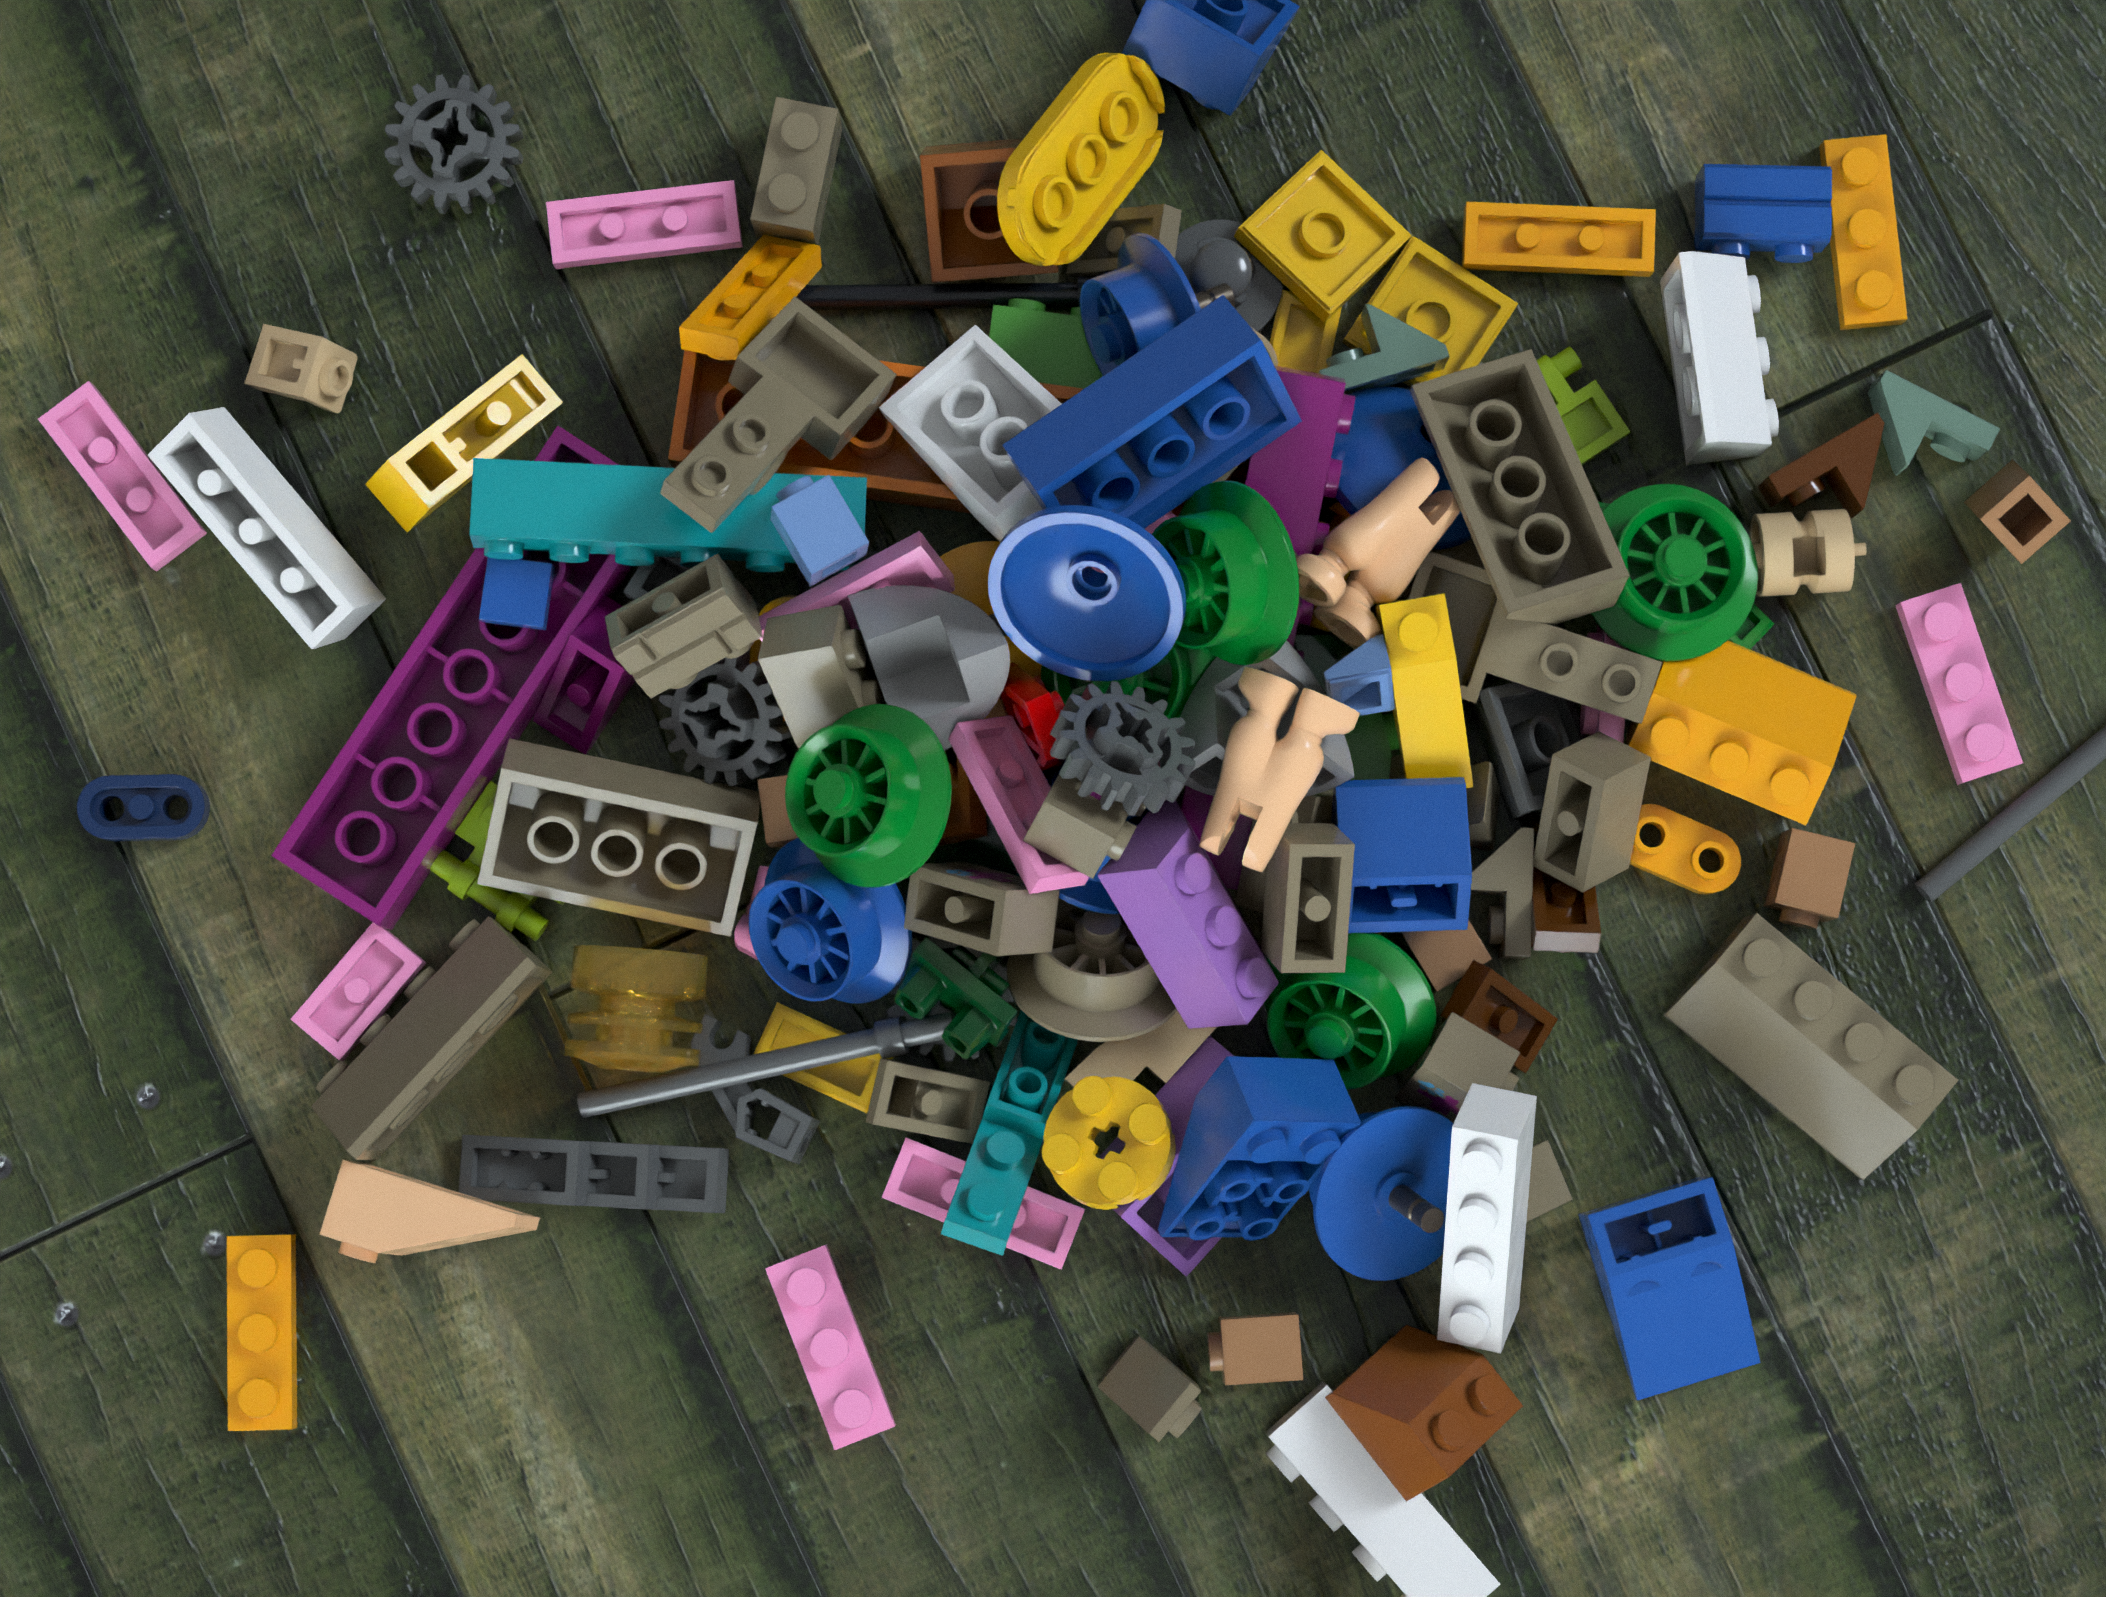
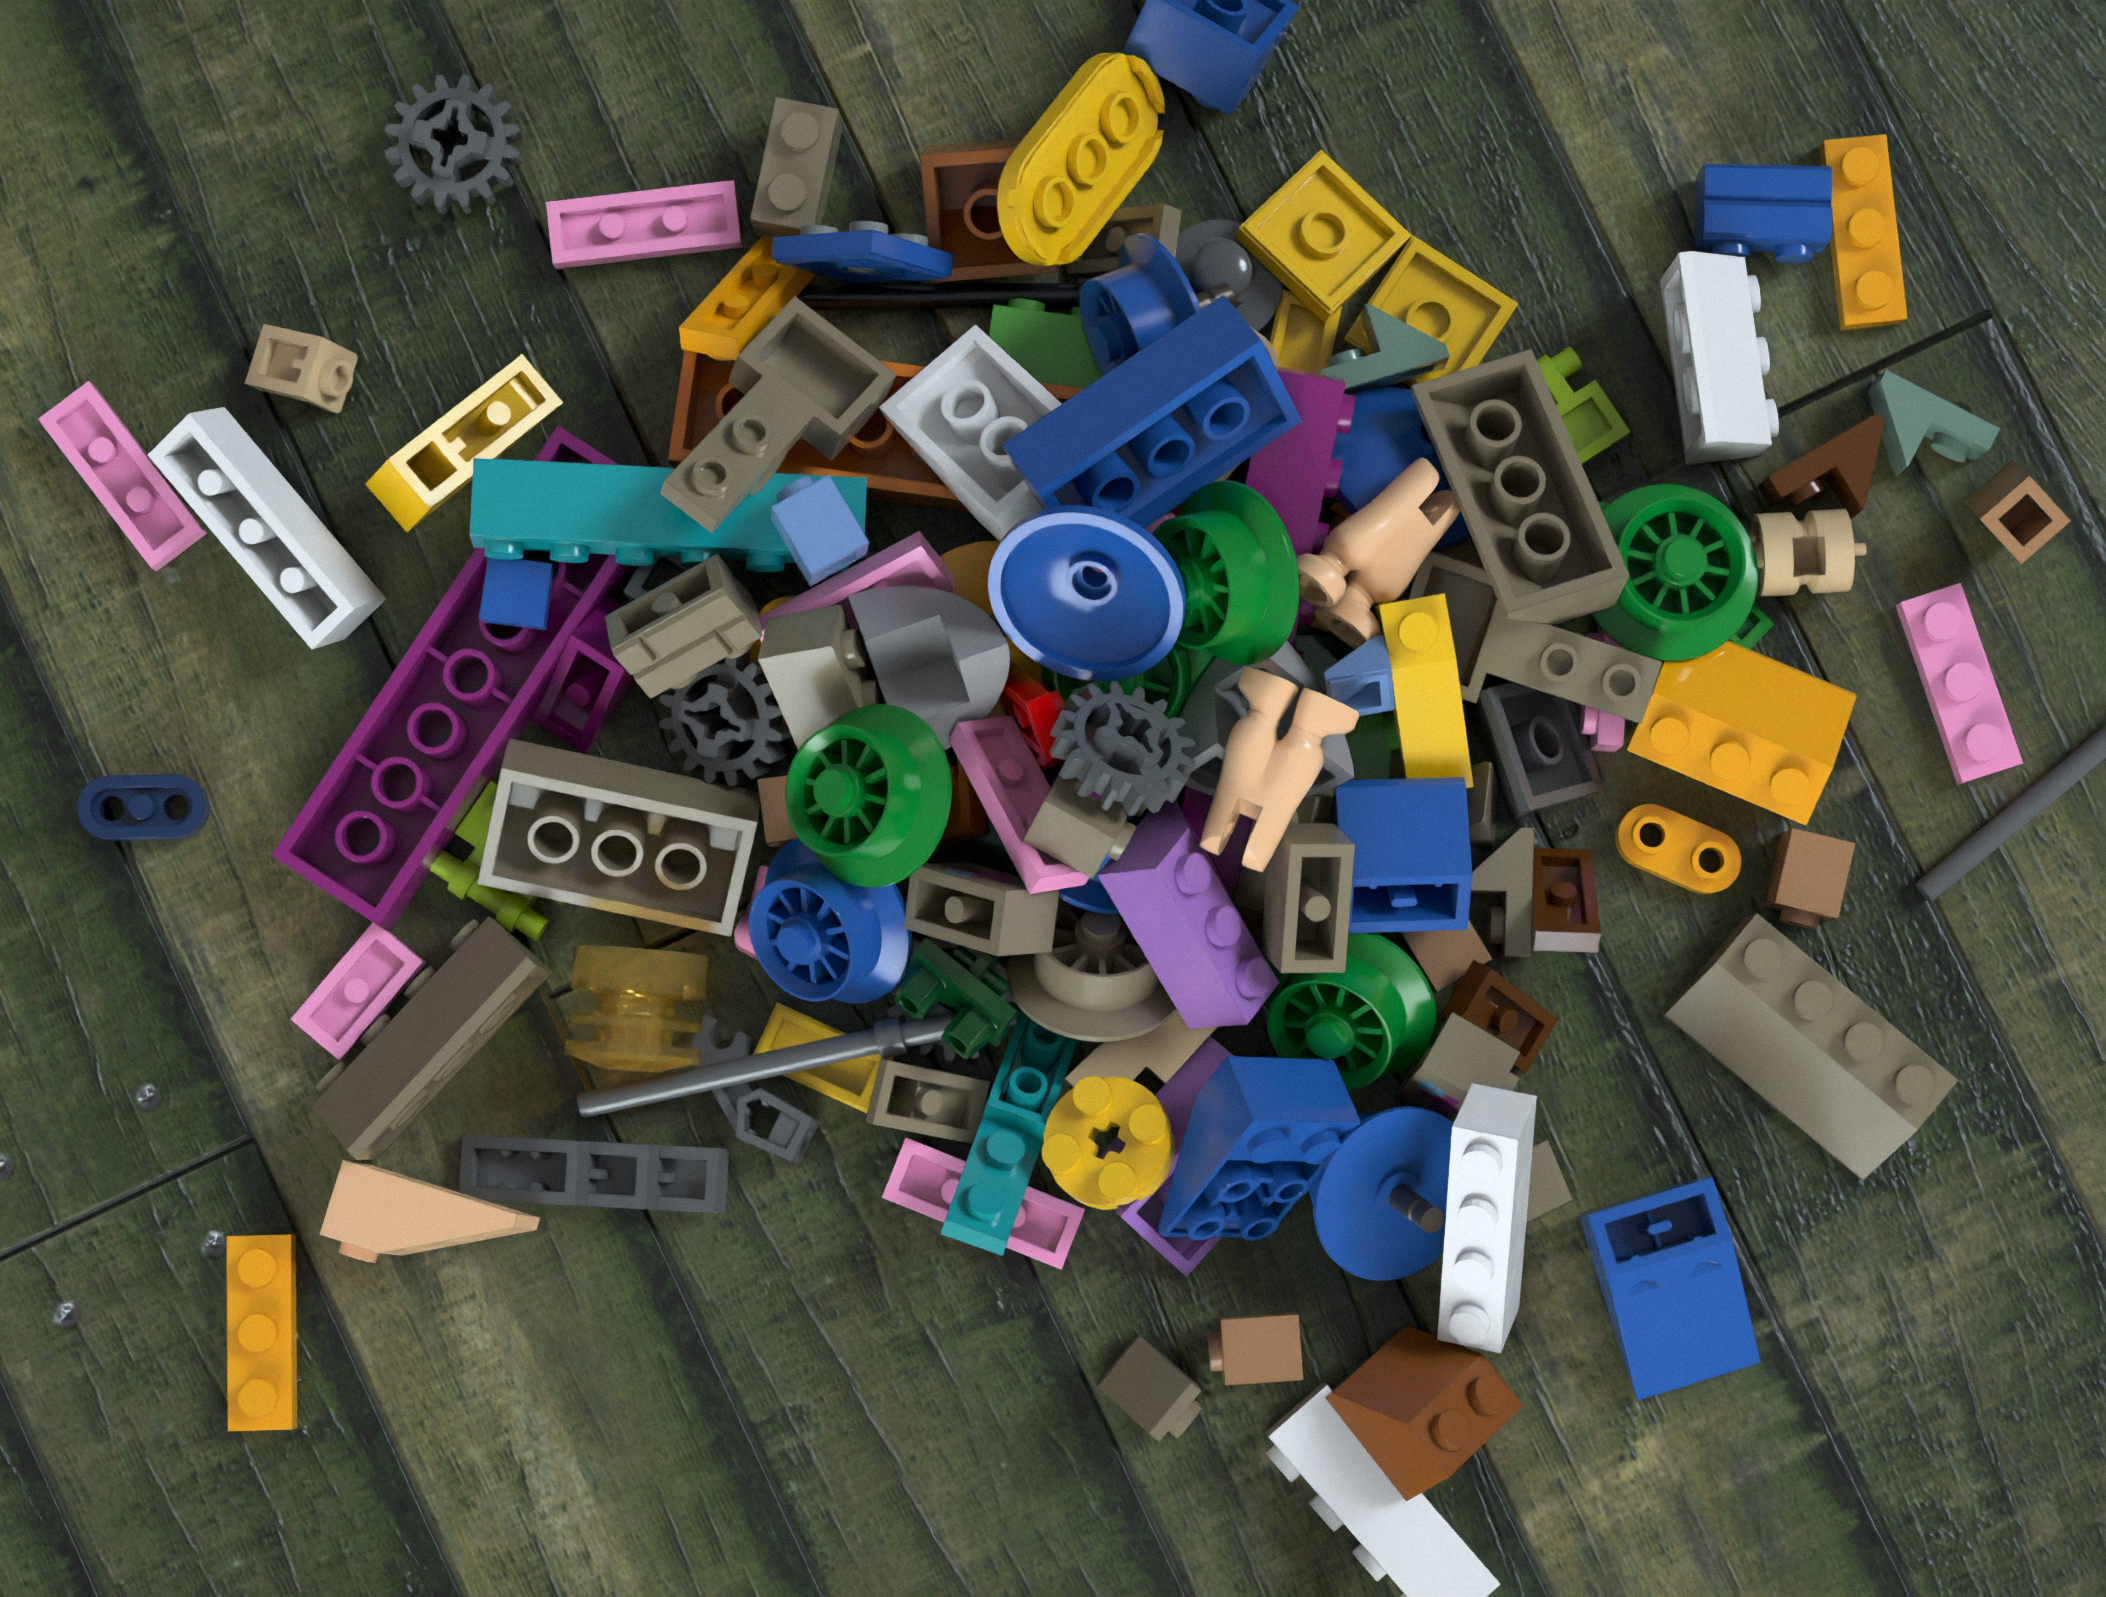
bright pink plate [765,1244,896,1450] -> none
light orange plate [1462,201,1656,277] -> none
dark tan brick [1533,731,1651,892] -> none
none -> blue piece [772,221,953,285]

